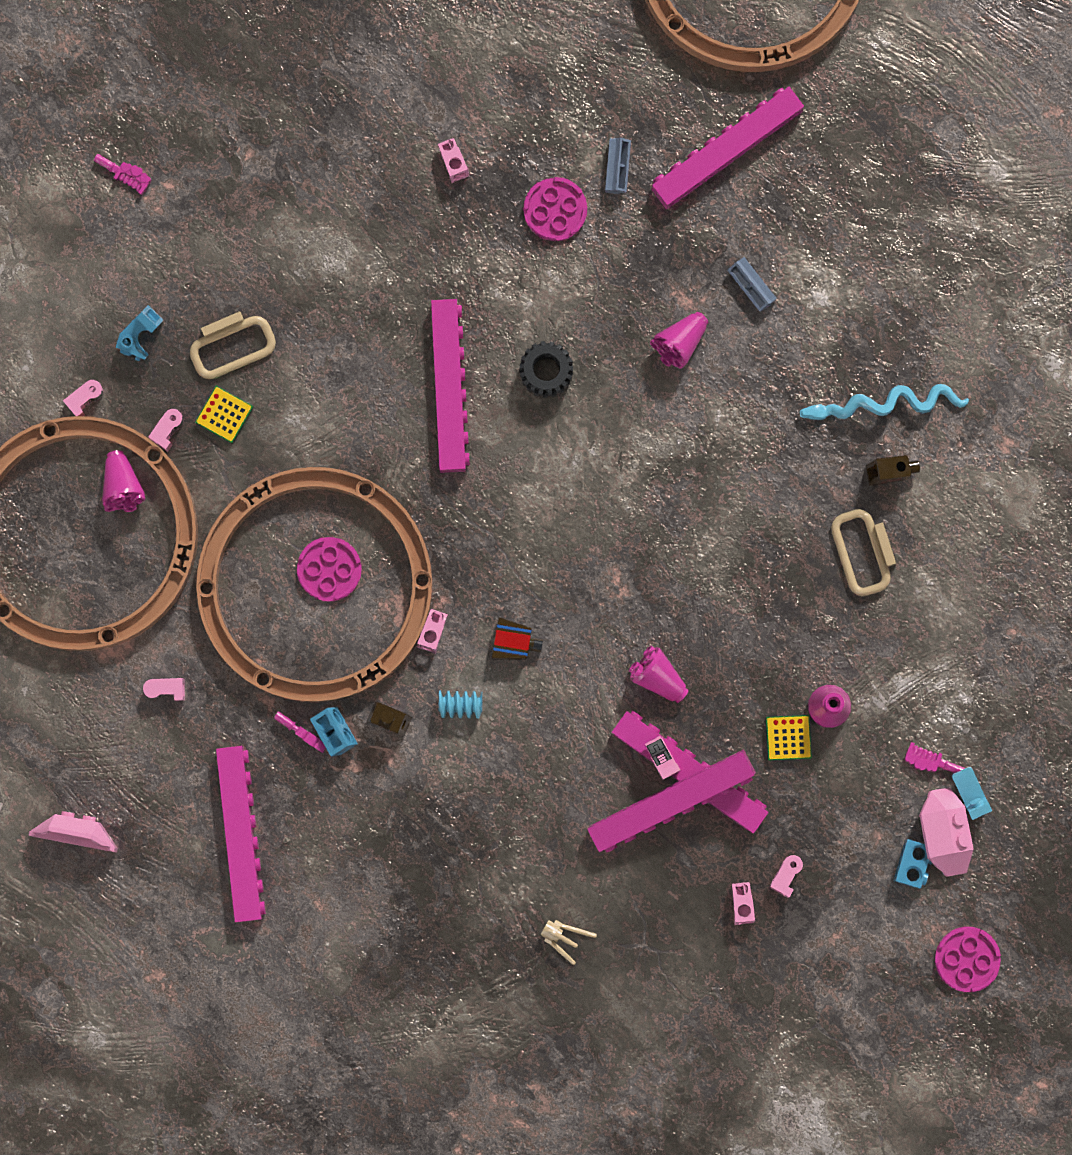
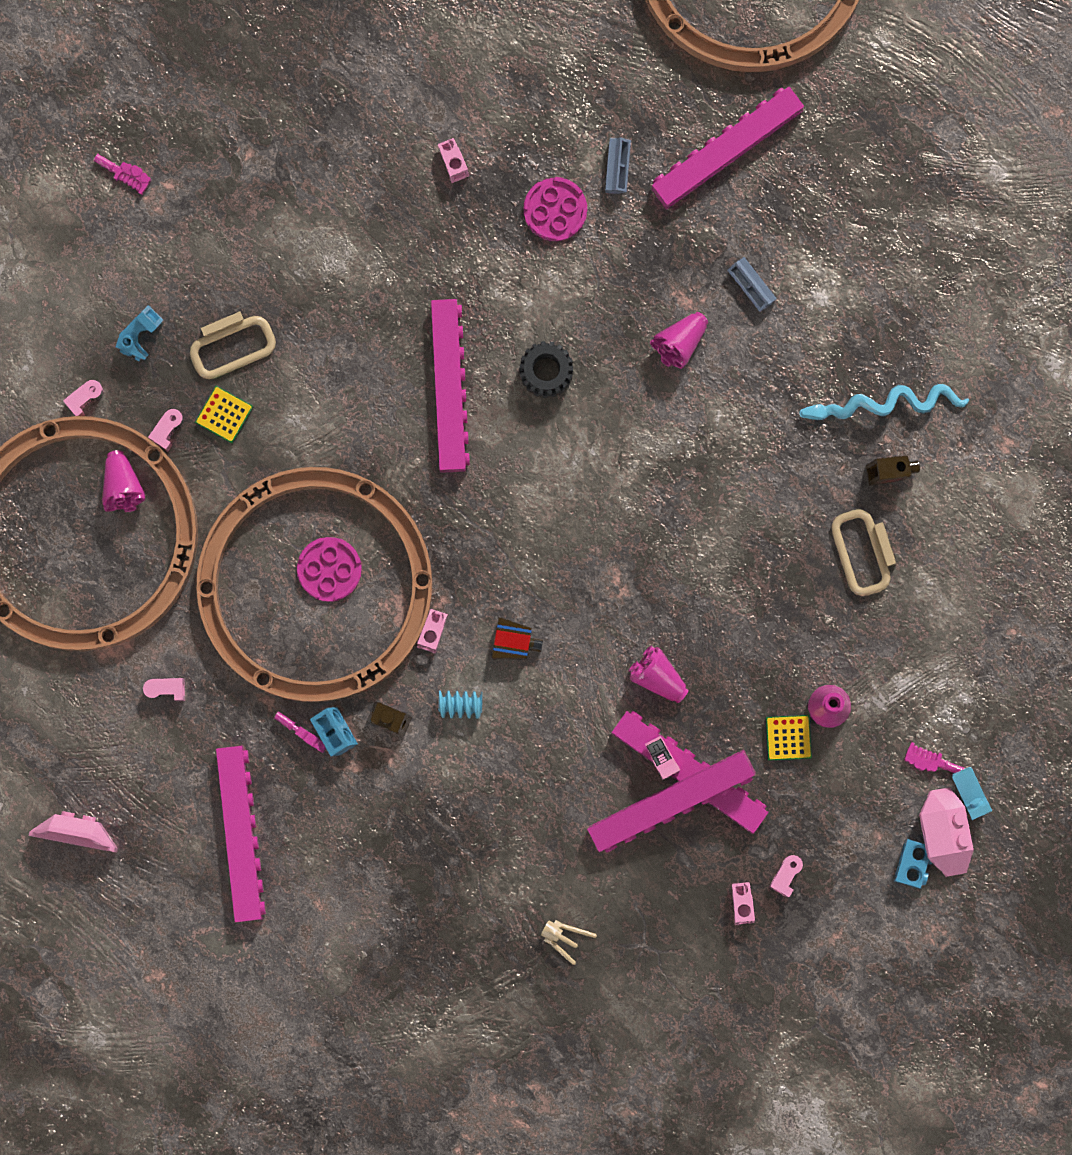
dark pink tile [935,927,1001,992] -> none

